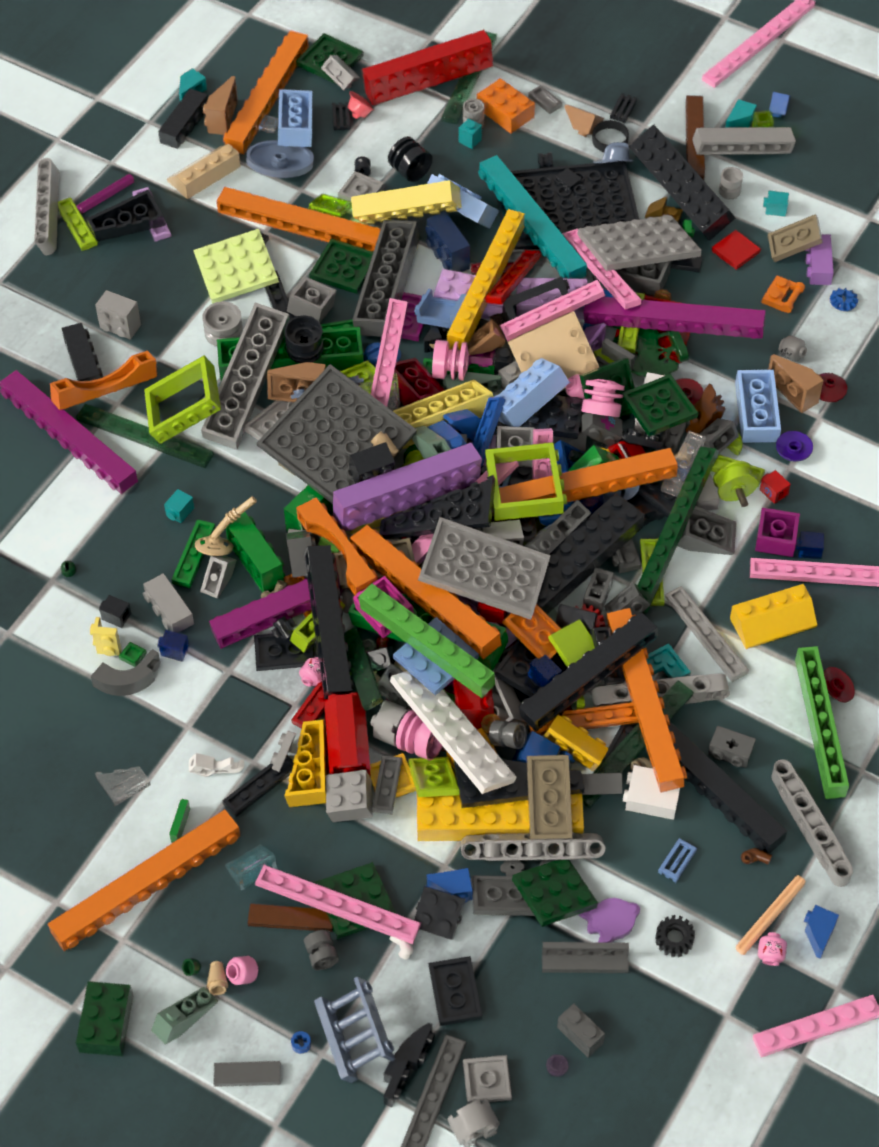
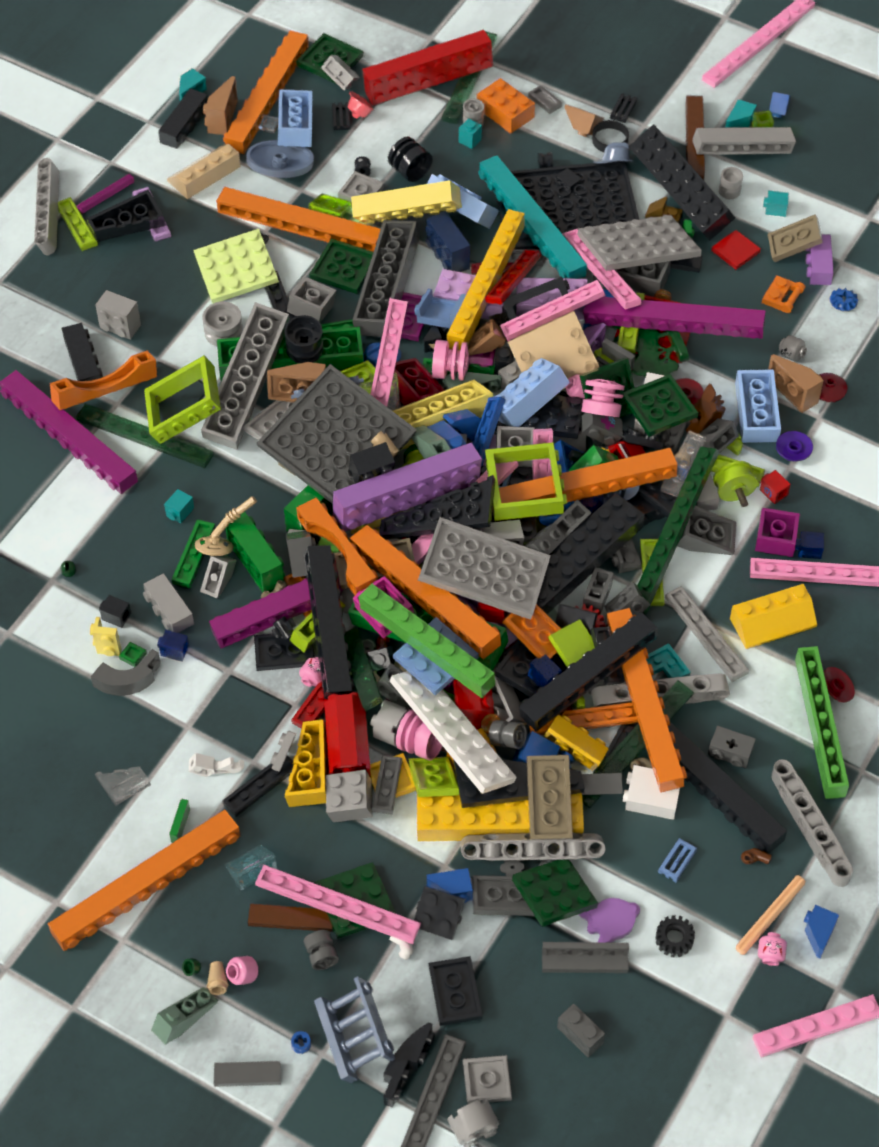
dark green brick [76,981,134,1056] -> none
clear purple plate [546,1055,568,1077] -> none

